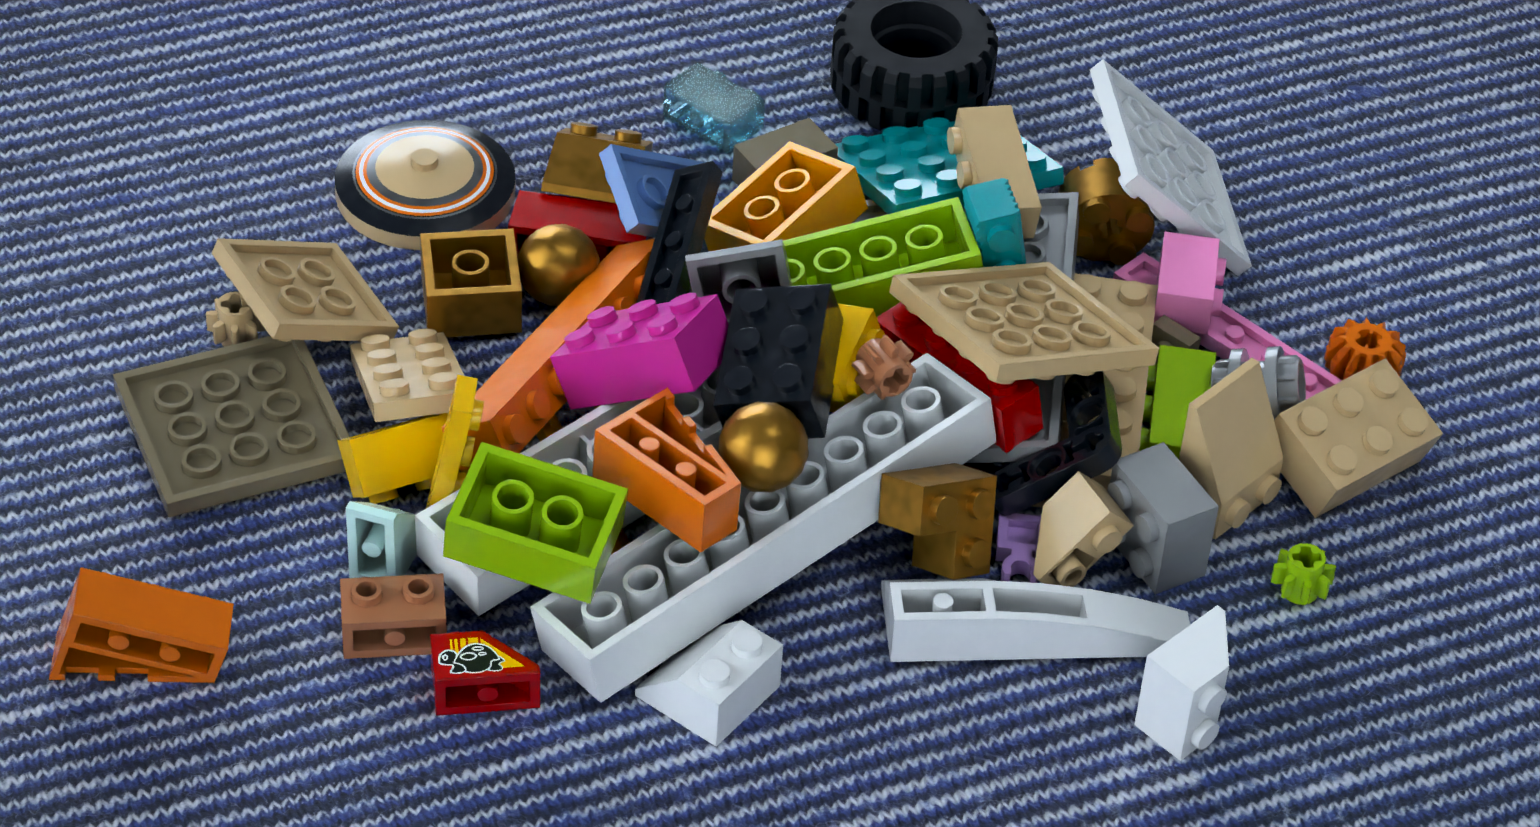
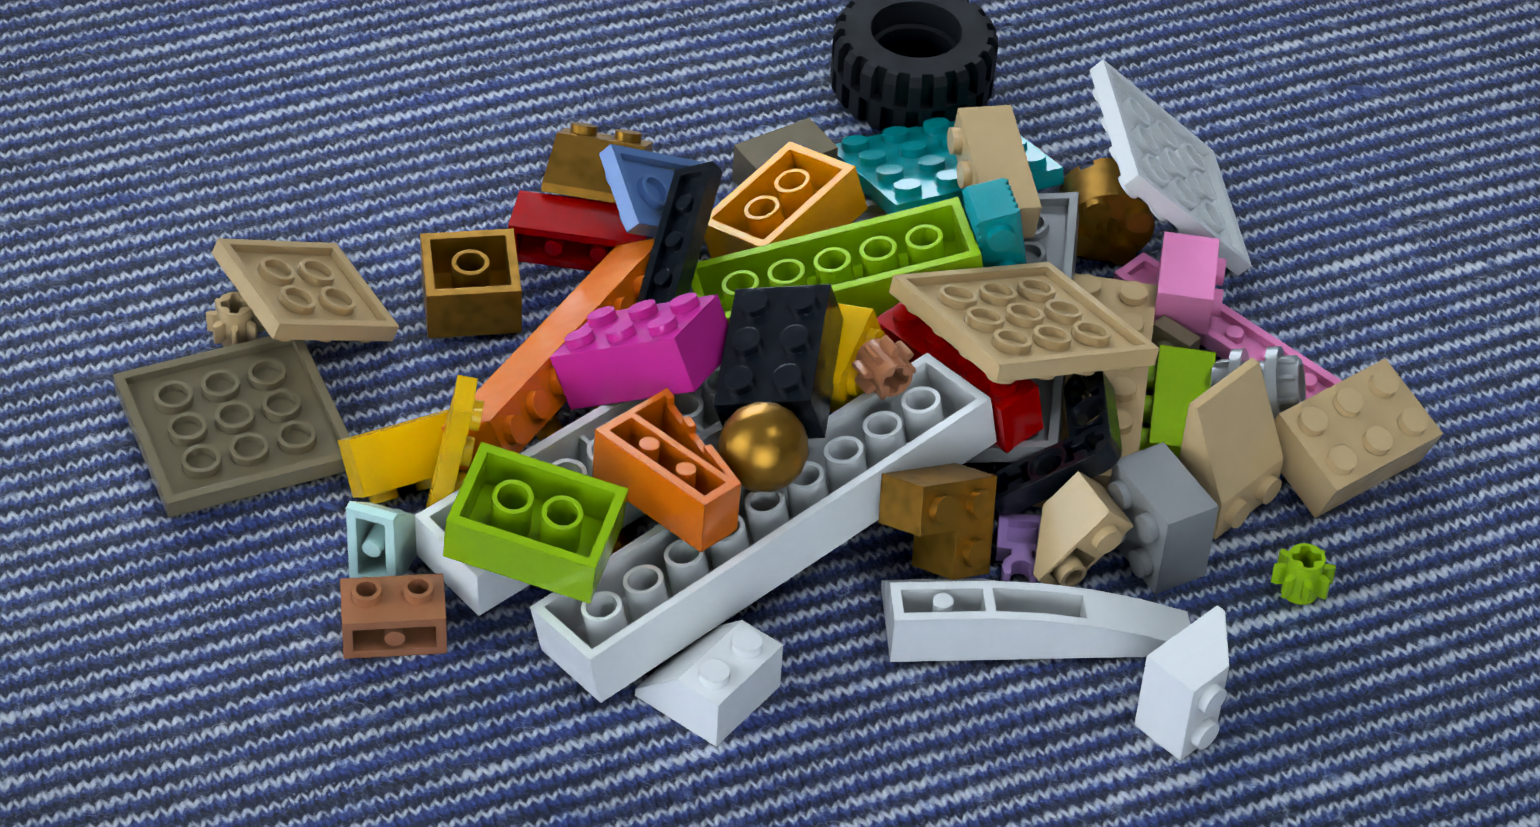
orange wedge [49,567,234,683] -> none
dish [334,120,516,250] -> none
tan plate [350,328,465,422] -> none
slope [430,630,540,716] -> none
pearl gold piece [518,224,600,306] -> none
clear light blue brick [663,62,765,154] -> none
light grey slope [685,239,792,324] -> none
orange gear [1324,317,1406,380] -> none

